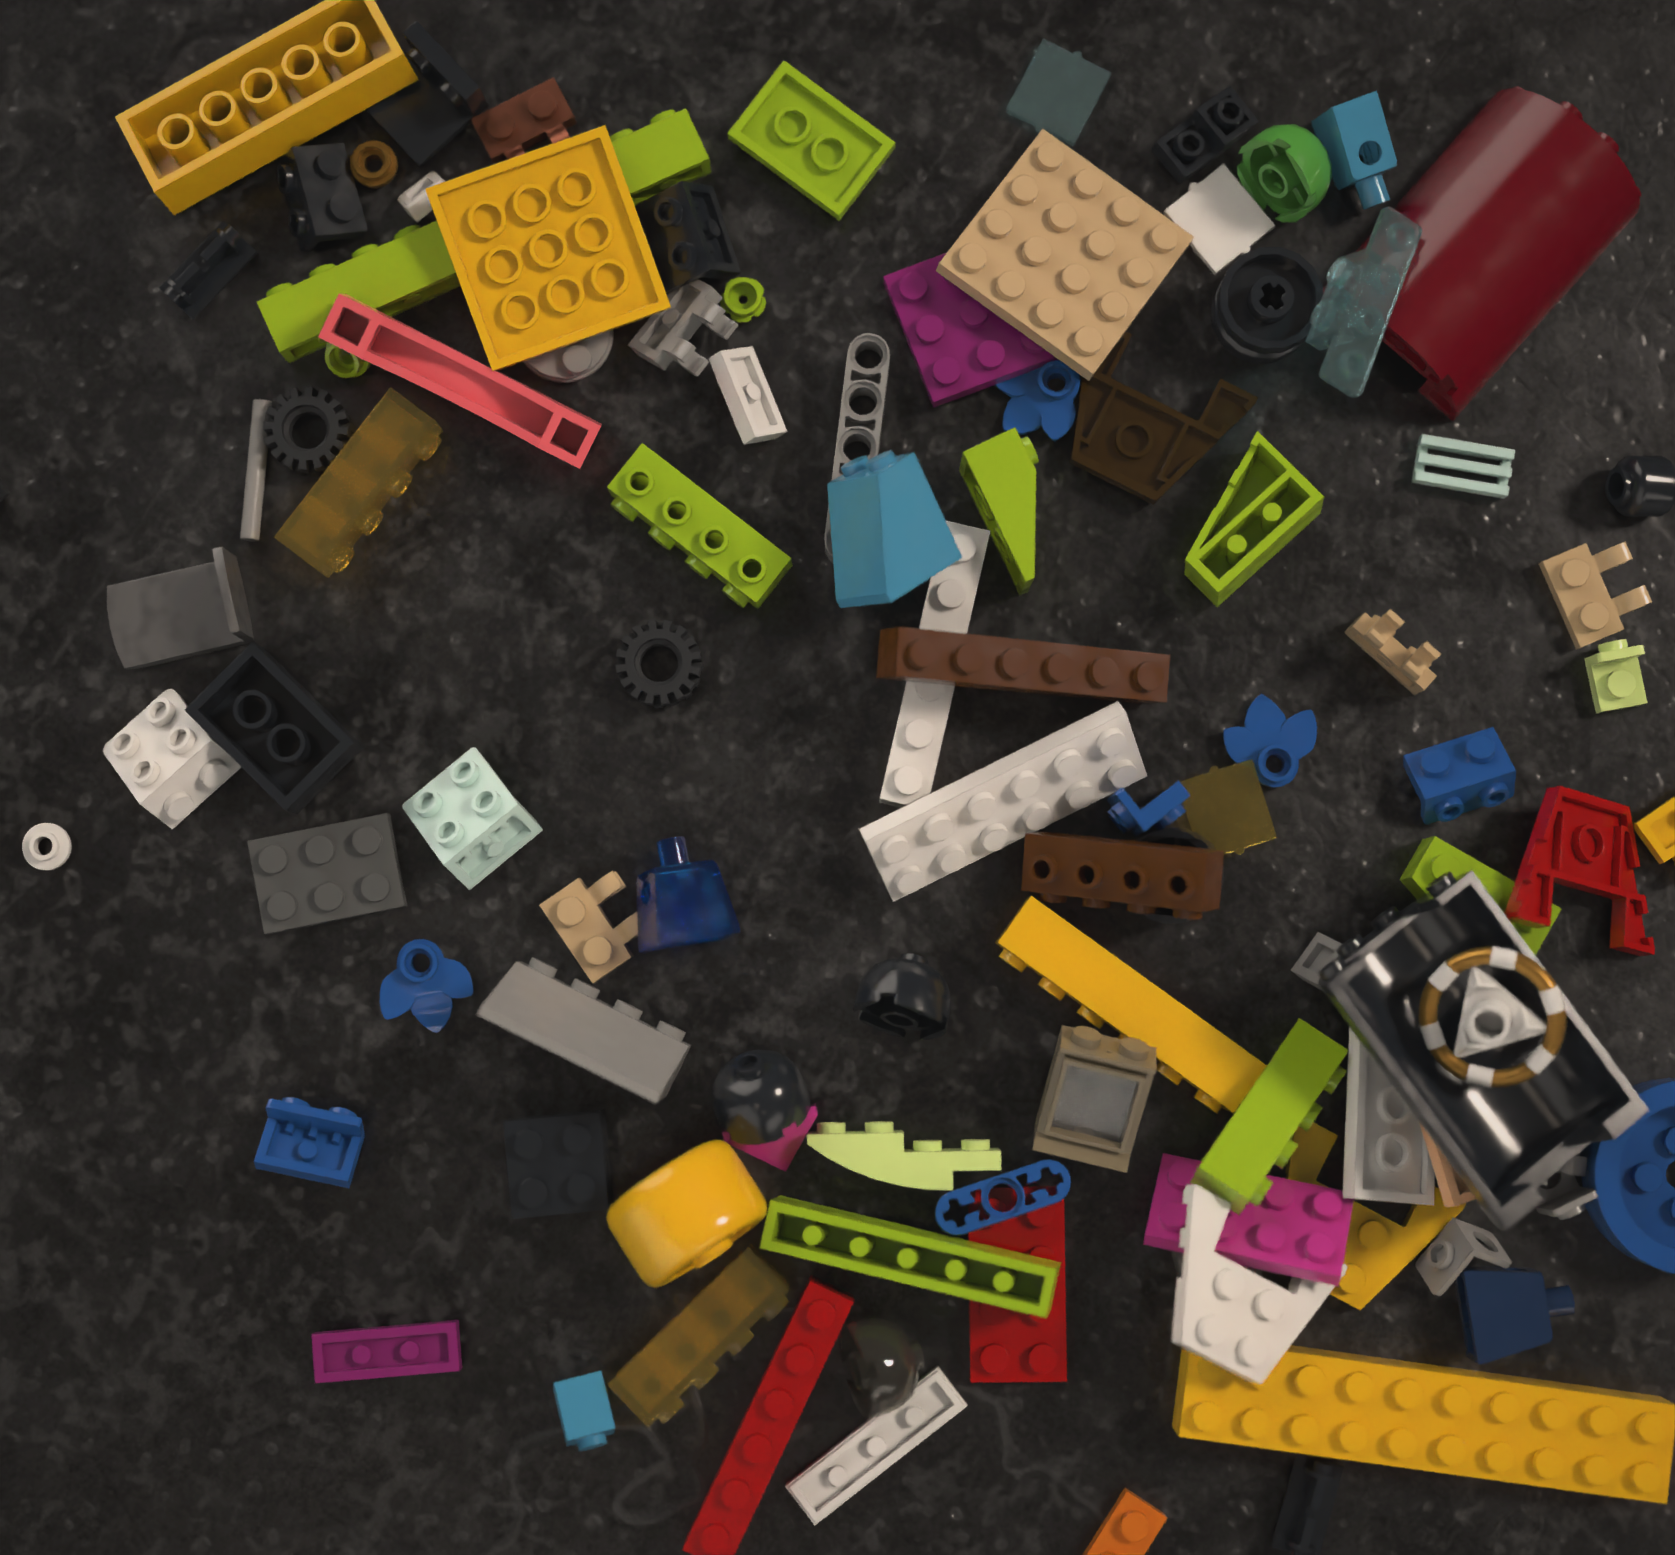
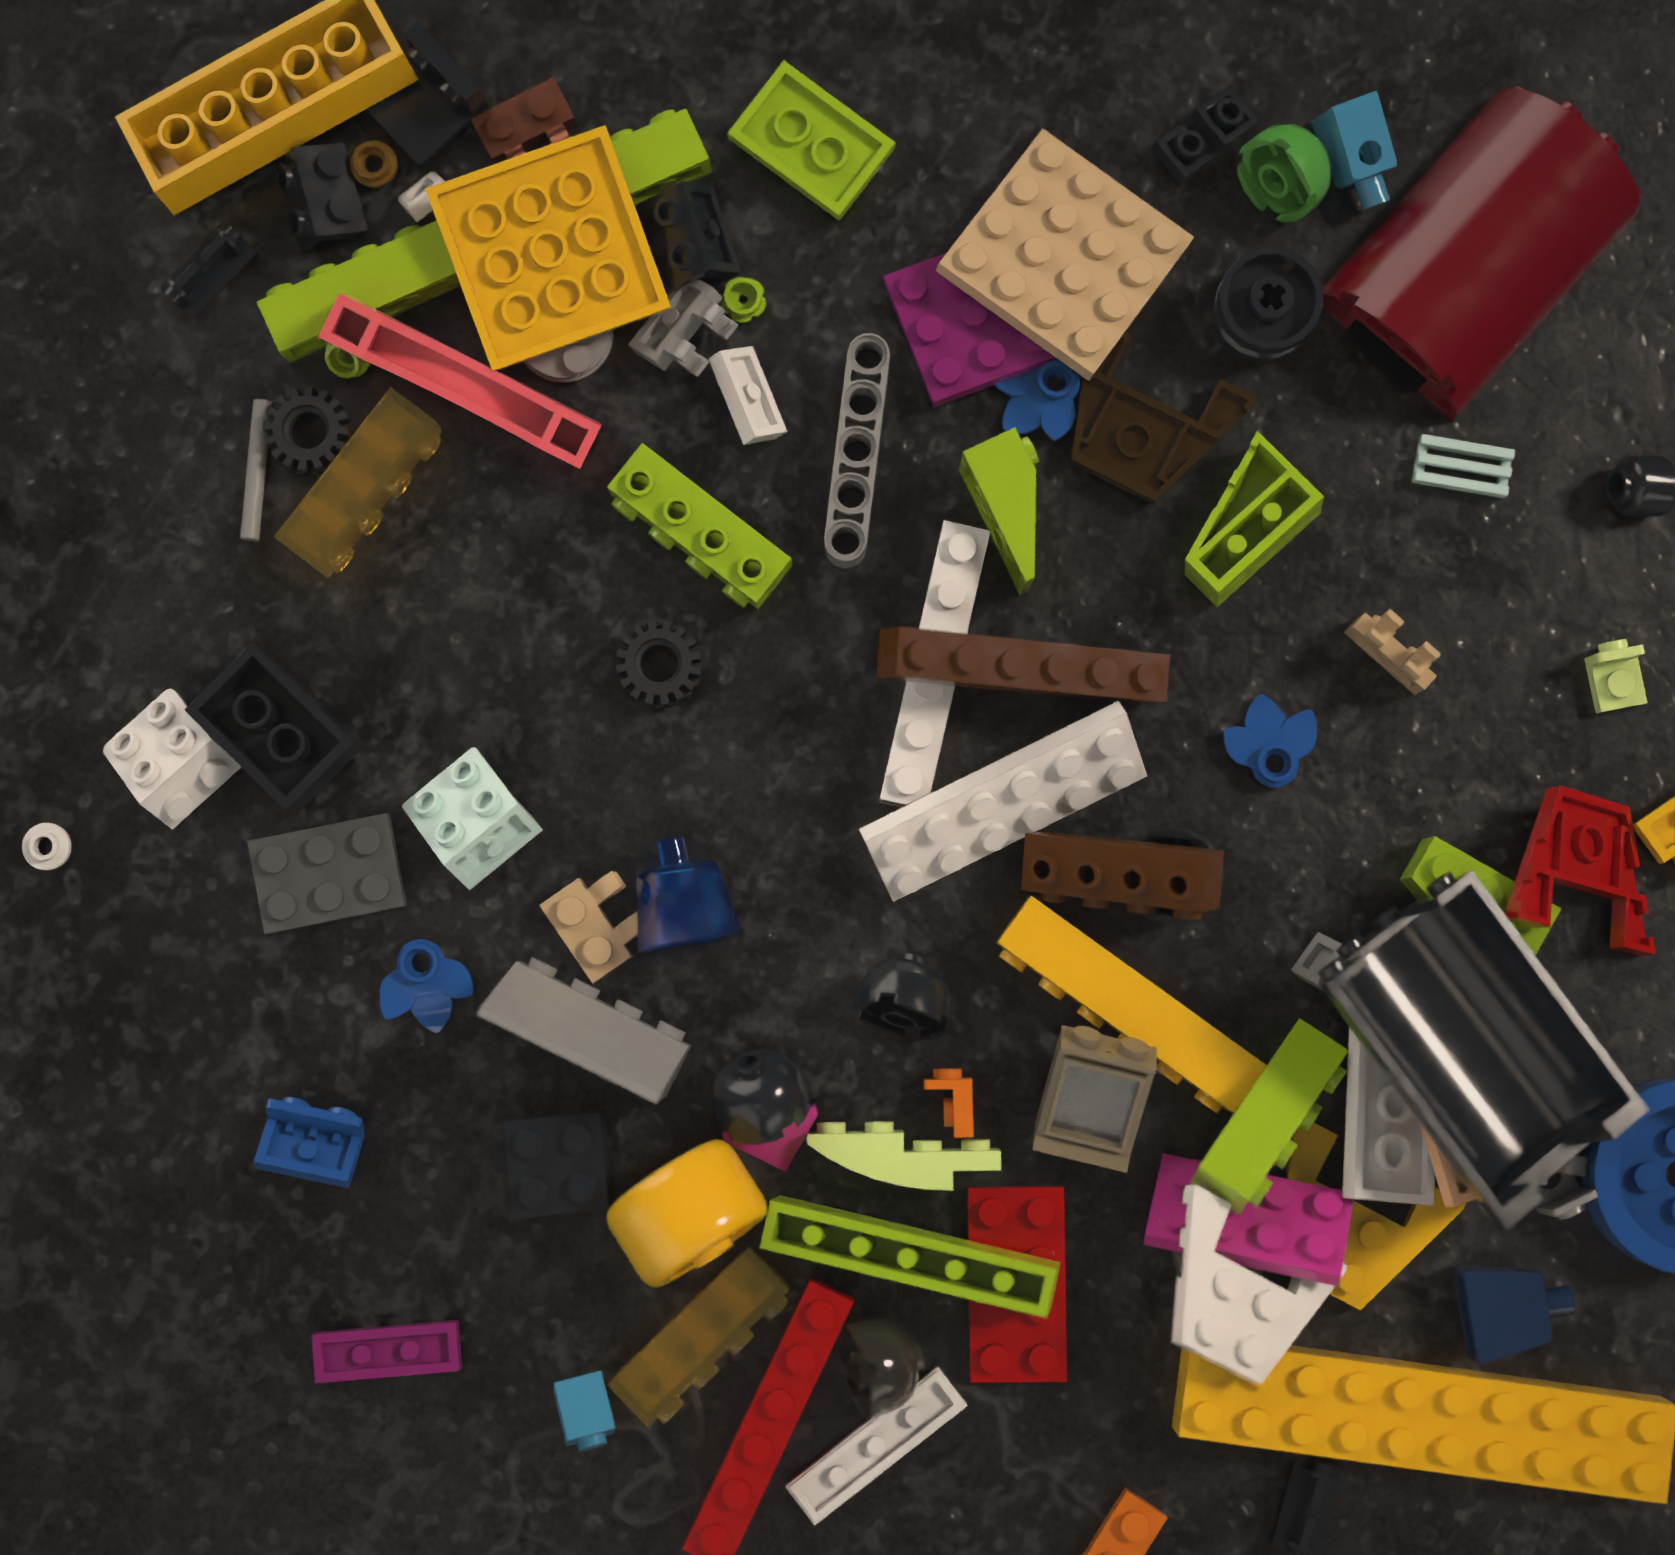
flat silver piece [107,547,254,669] -> none
dark azure slope [827,450,963,608] -> none
blue beam [935,1160,1071,1236] -> none
clear light blue piece [1006,39,1111,146] -> none
blue bracket [1107,781,1191,837] -> none
white piece [1163,163,1275,275] -> none
clear yellow piece [1180,759,1277,855] -> none
clear light blue bracket [1305,207,1422,398] -> none
blue bracket [1403,727,1516,824] -> none
light grey bracket [1415,1217,1512,1296] -> none
white piece [1419,946,1566,1088] -> none
tan plate [1539,542,1652,650] -> none
none -> orange bracket [924,1068,974,1138]

